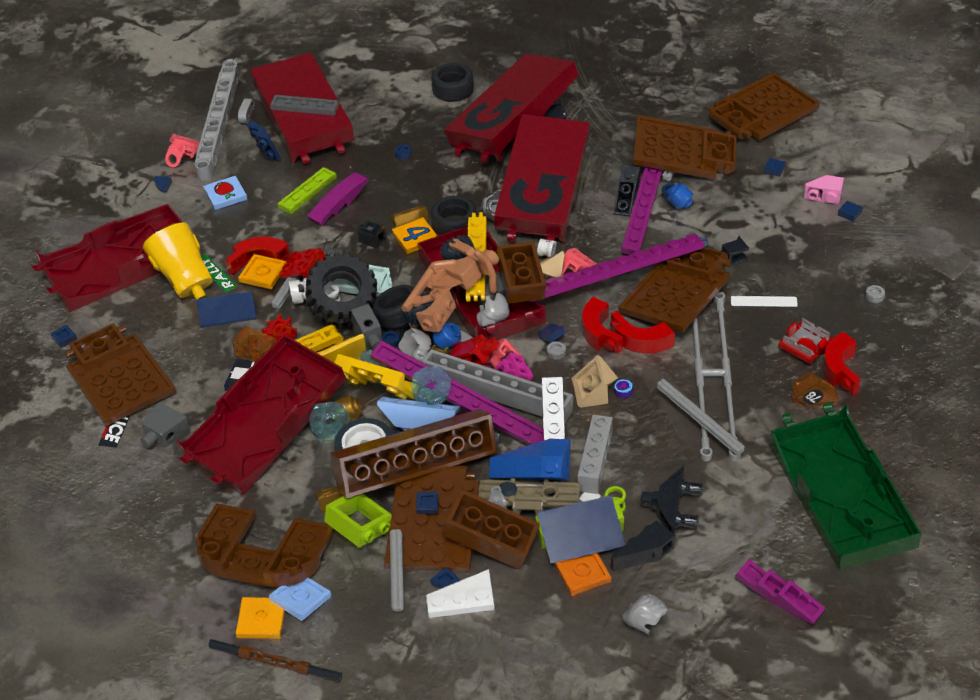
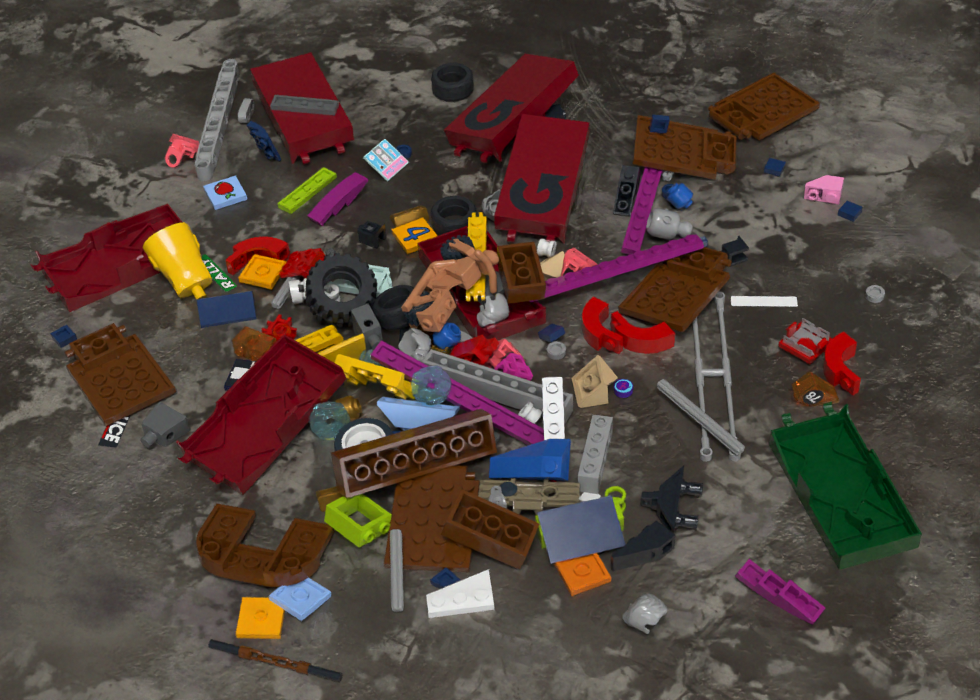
dark blue tile [154,176,172,193] -> none
dark blue tile [382,331,399,348] -> none
dark blue tile [416,492,438,514] -> none
none -> piece [363,139,409,182]
none -> white wheel [518,402,542,424]
none -> light grey piece [646,208,692,240]
none -> dark blue tile [649,115,670,133]

